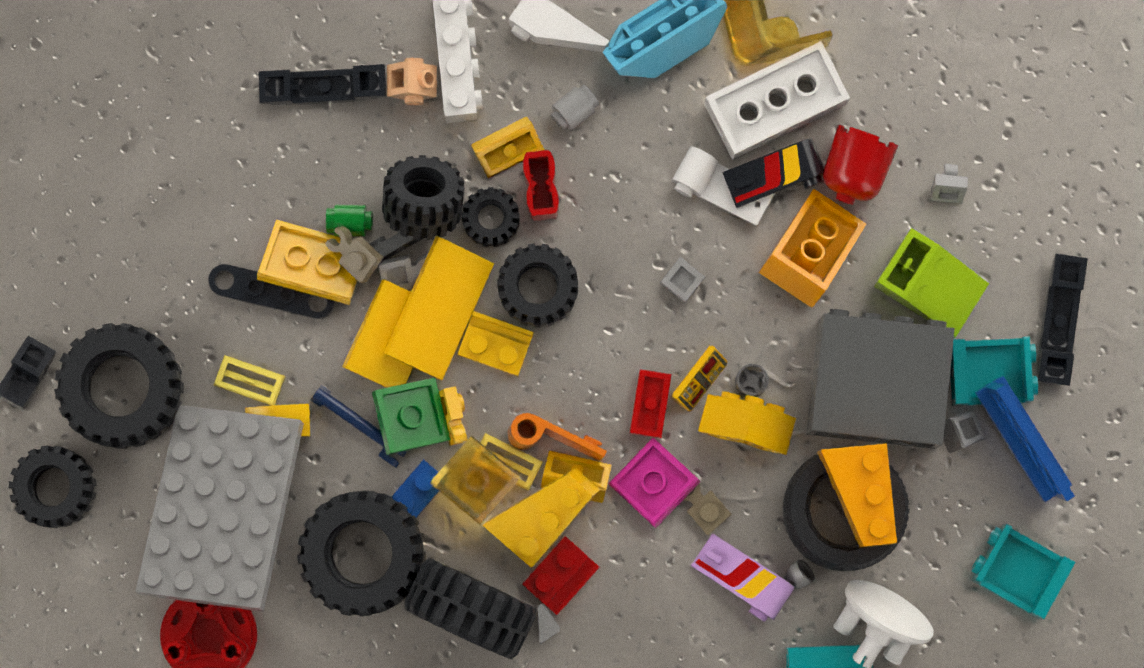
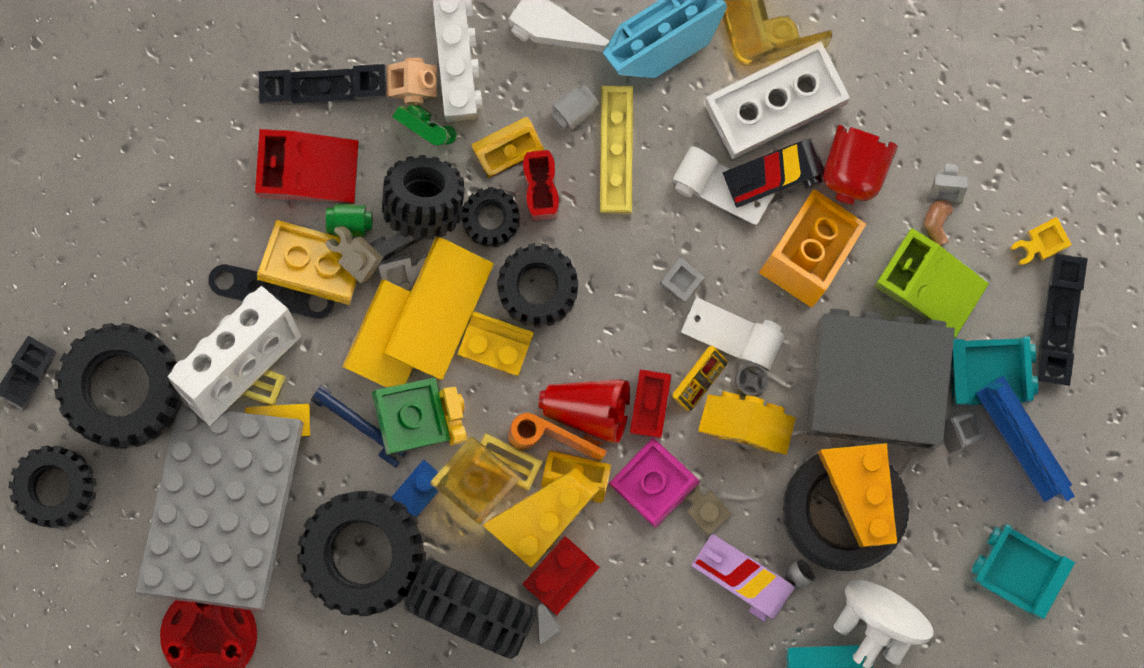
none -> white brick [167,286,302,426]
none -> red slope [255,129,359,204]
none -> green plate [392,104,458,146]
none -> red cone [538,379,630,443]
none -> light yellow tile [600,86,633,214]
none -> white door [680,297,785,371]
none -> nougat arm [924,200,953,246]
none -> yellow plate [1010,217,1072,266]

